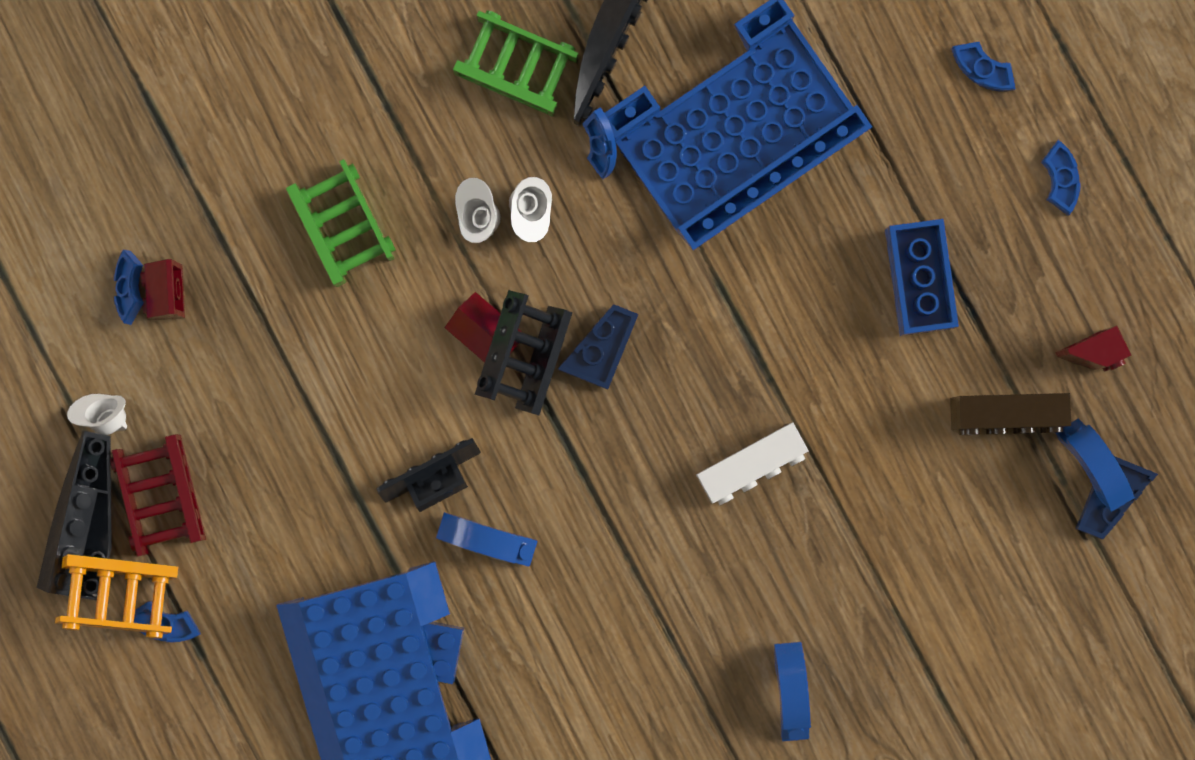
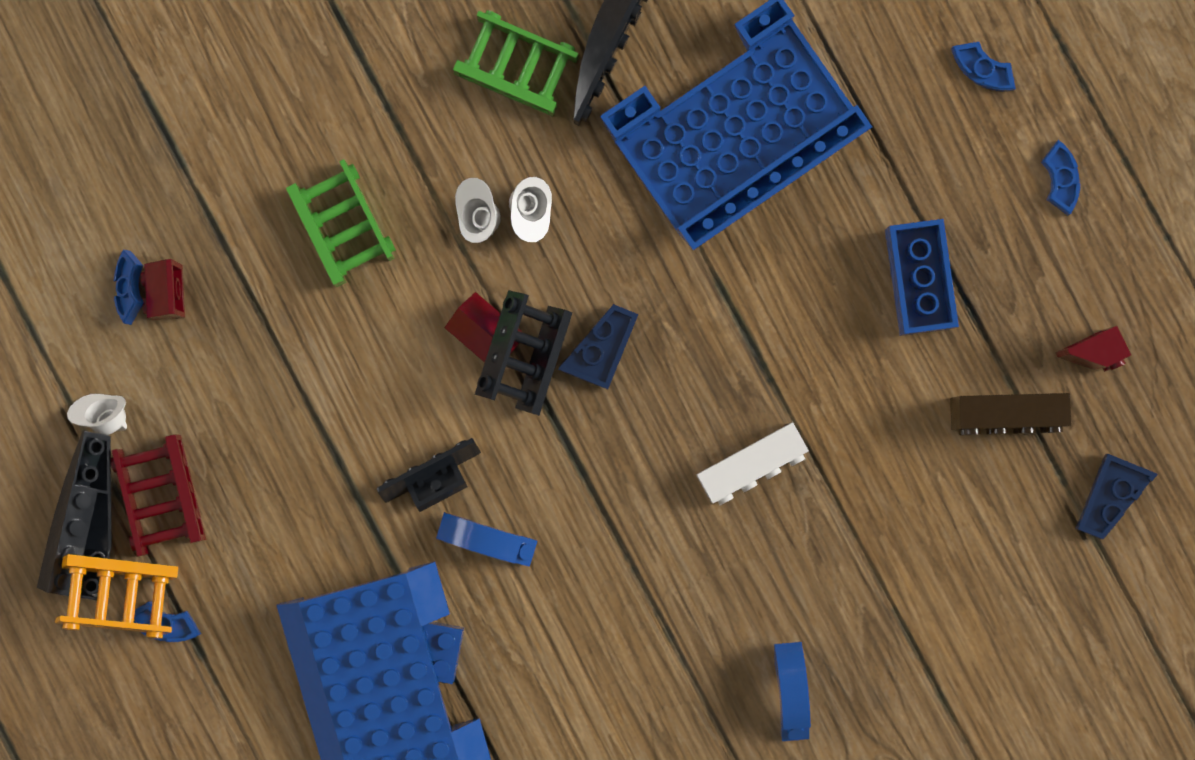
blue tile [583,107,617,179] -> none
blue arch [1056,418,1135,512] -> none

